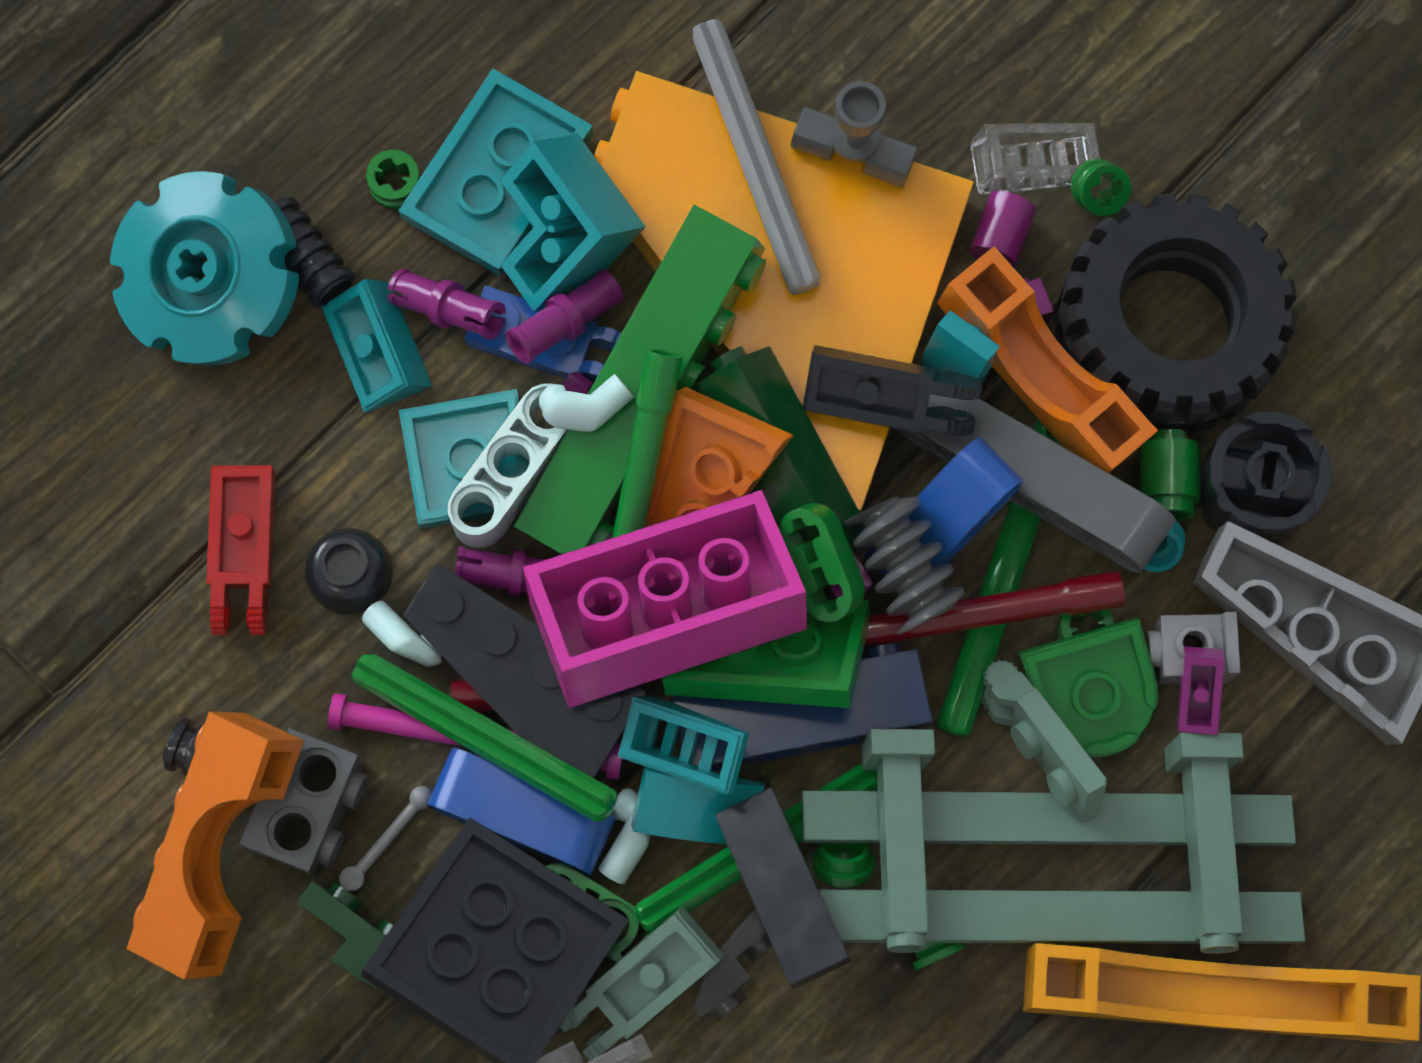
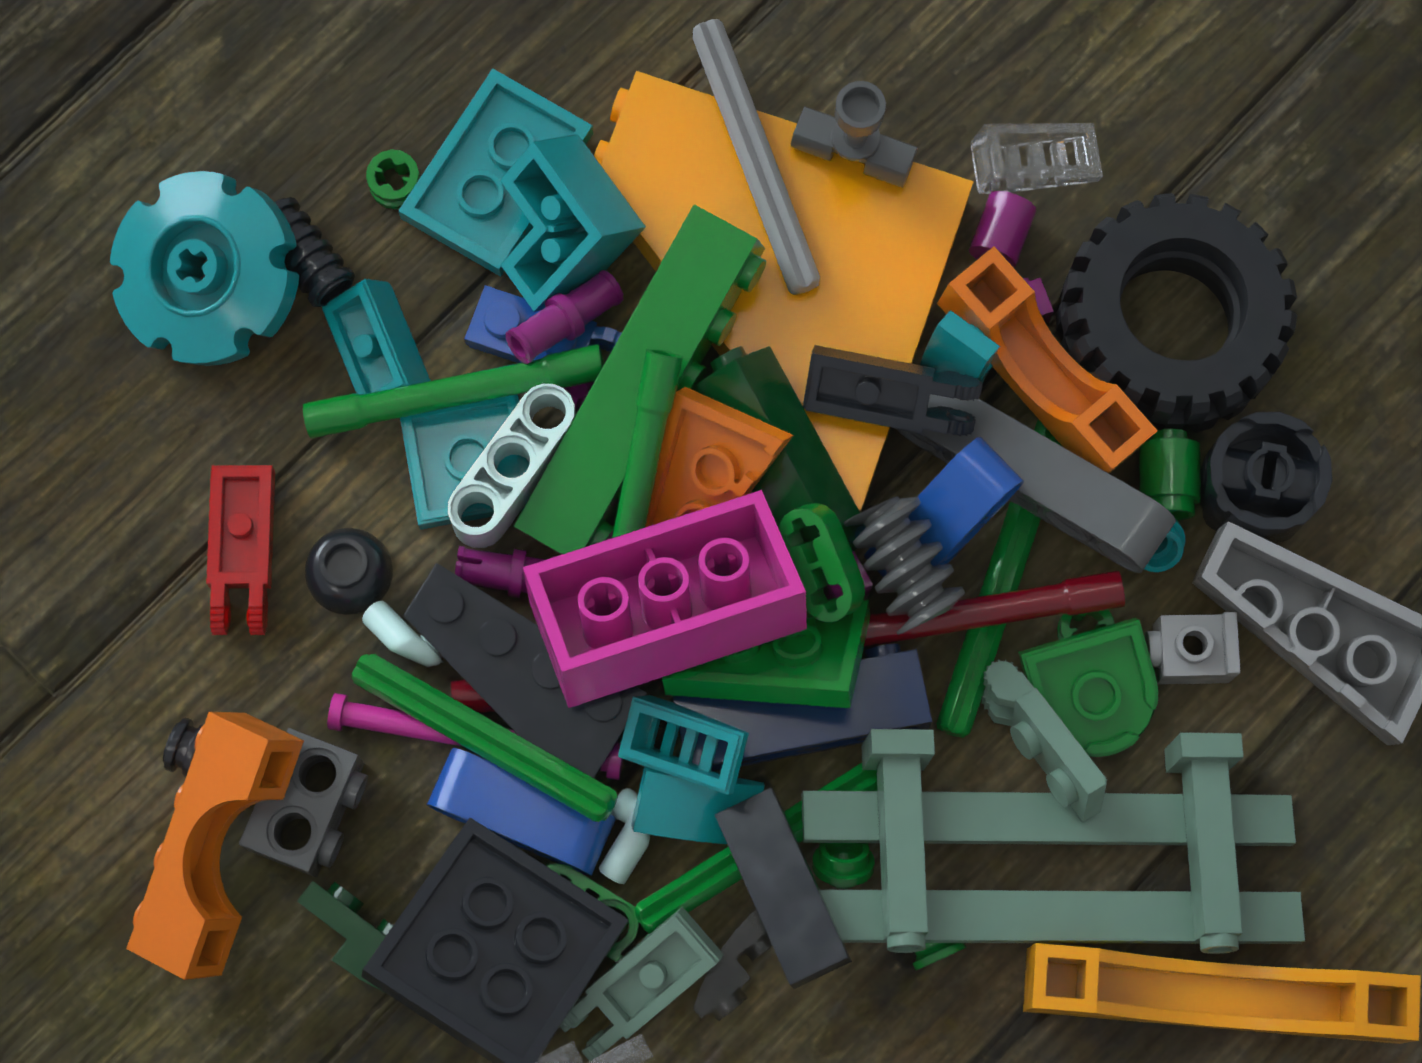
light grey hinge [339,786,432,891] -> none
magenta pin [387,269,506,340] -> none
light aqua arm [539,374,635,432] -> none
green bush [1071,158,1131,216] -> none
magenta piece [1177,646,1225,735] -> none
none -> green piece [303,344,604,439]

